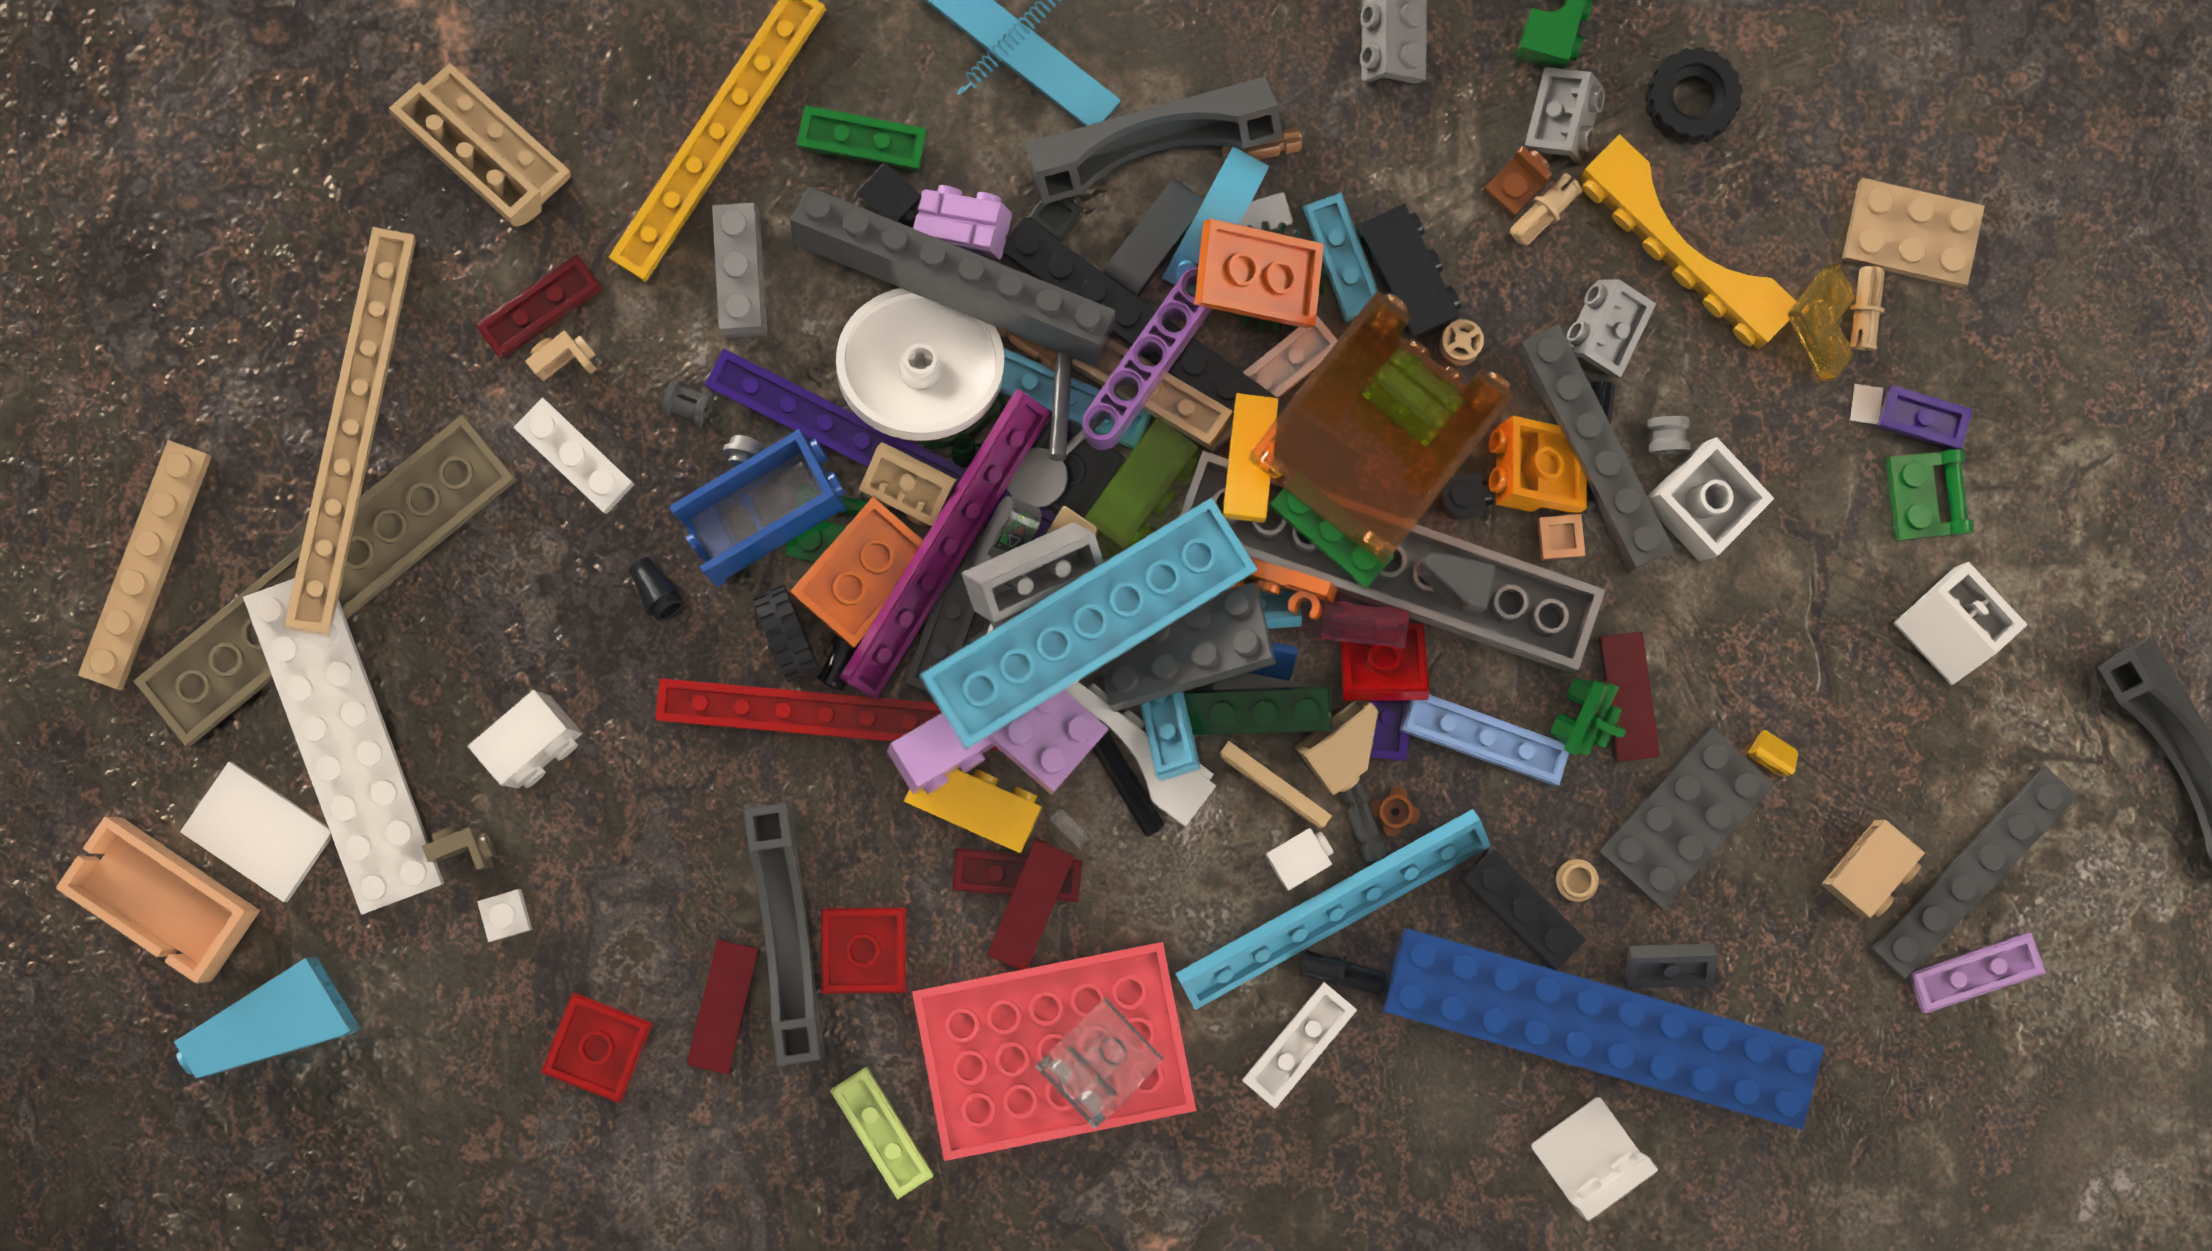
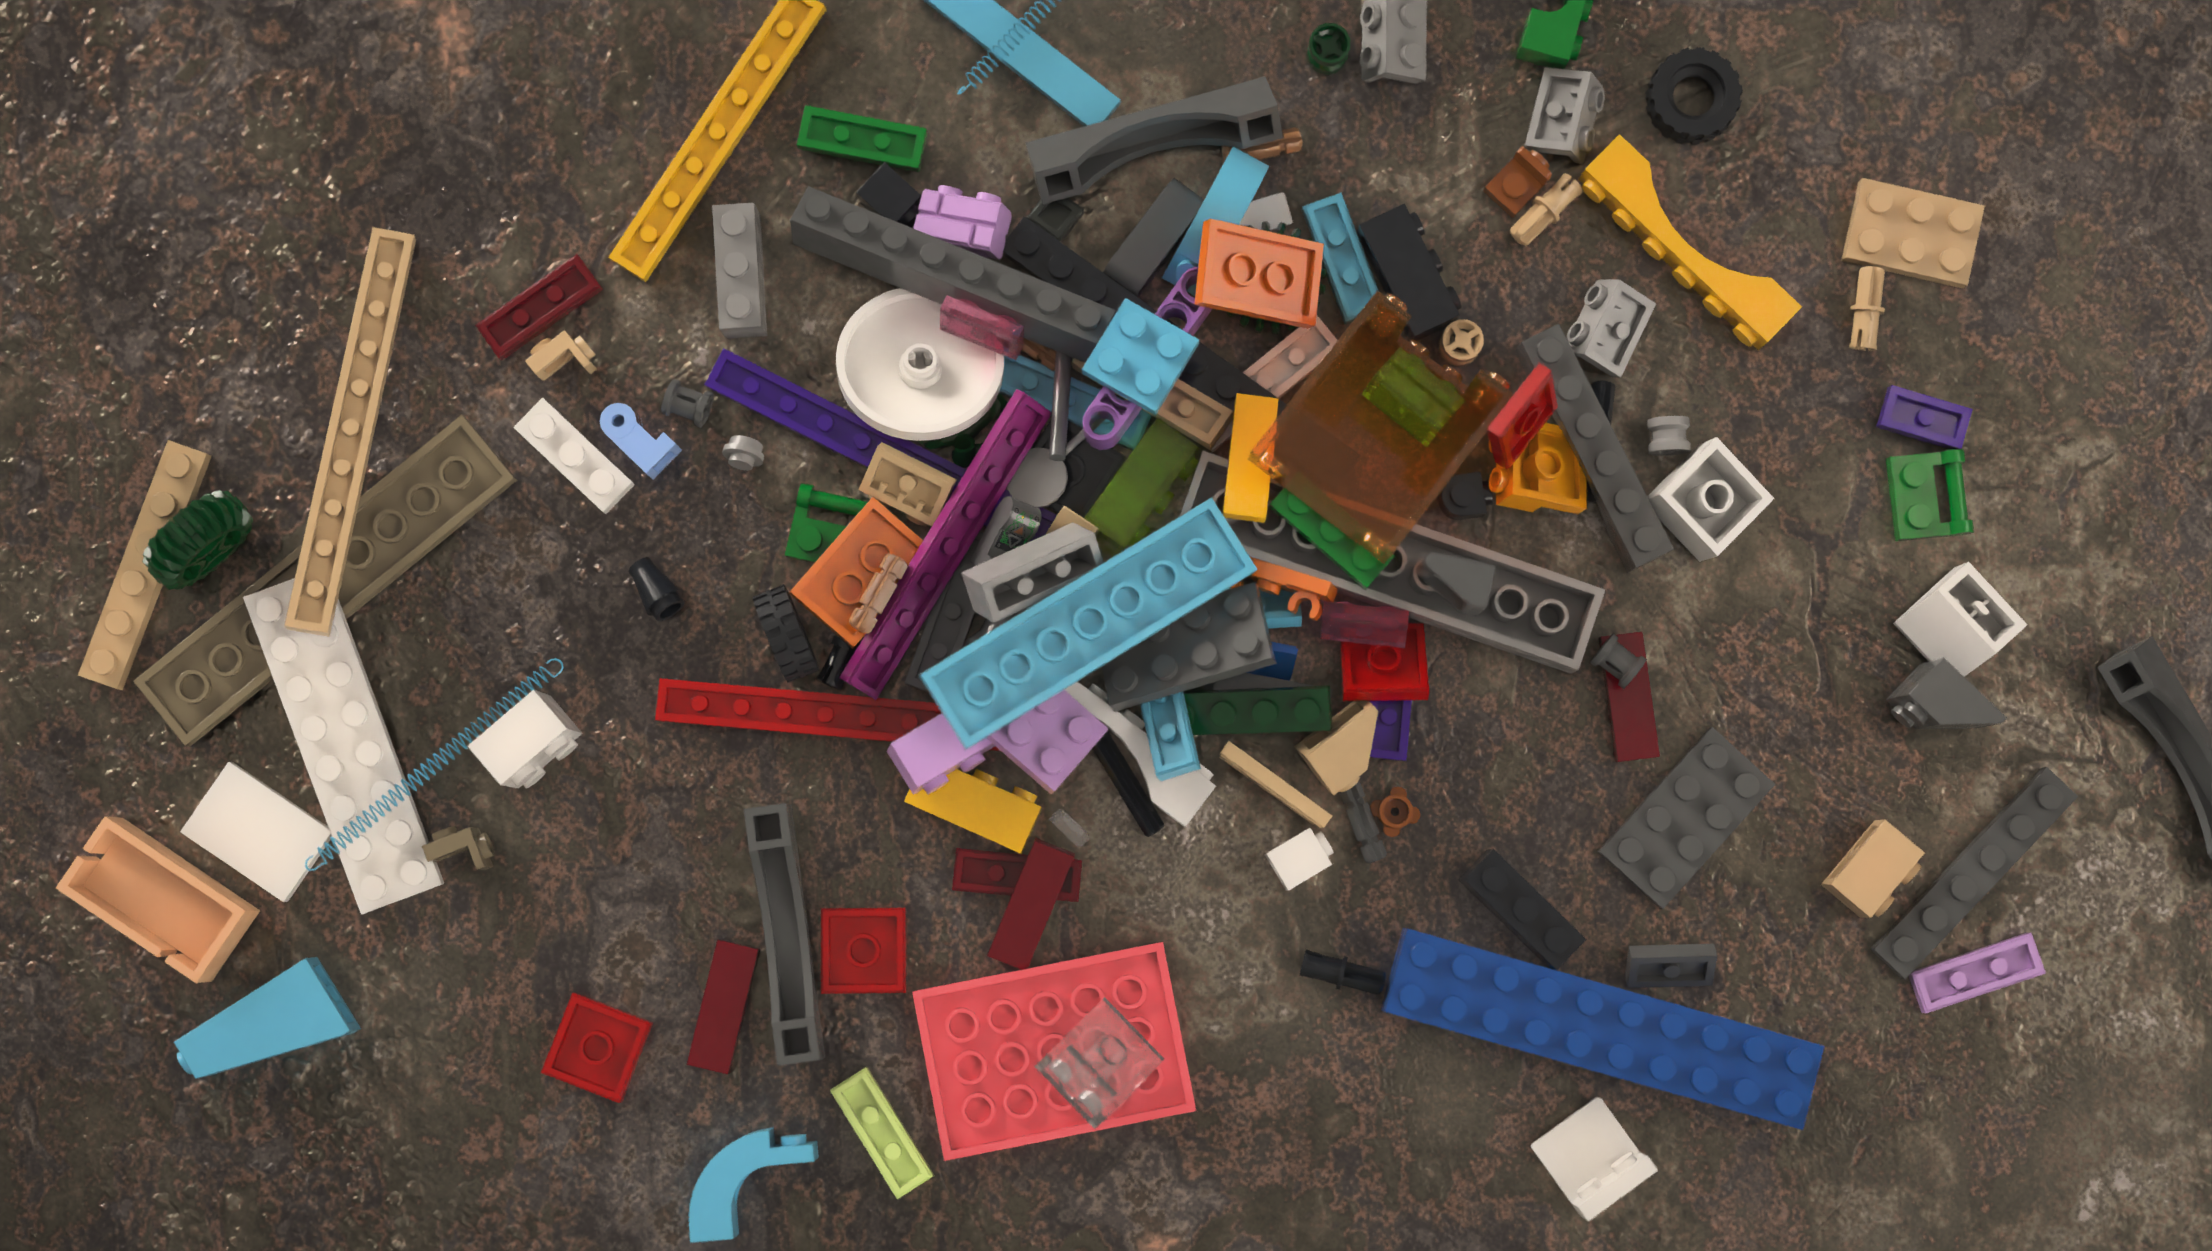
tan brick [389,63,571,226] -> none
white plate [477,889,533,942] -> none
door [669,429,847,587] -> none
medium azure plate [1175,809,1491,1010] -> none
white plate [1242,982,1357,1109] -> none
light blue tile [1399,694,1569,786] -> none
light nougat plate [1537,514,1586,561] -> none
green hips [1550,678,1627,756] -> none
tan plate [1555,859,1599,902] -> none
yellow slope [1747,730,1798,777] -> none
clear yellow plate [1787,263,1855,382] -> none
white sticker [1850,384,1884,424] -> none
none -> dark green gear [142,490,253,590]
none -> medium azure piece [305,658,563,871]
none -> light blue leg [600,403,682,479]
none -> medium azure arch [689,1127,819,1243]
none -> medium nougat axle [849,553,907,634]
none -> clear pink plate [940,295,1024,360]
none -> medium azure plate [1082,298,1199,416]
none -> dark green wheel [1307,23,1351,75]
none -> red tile [1487,363,1558,470]
none -> dark grey bush [1590,633,1647,689]
none -> dark grey slope [1886,657,2007,729]

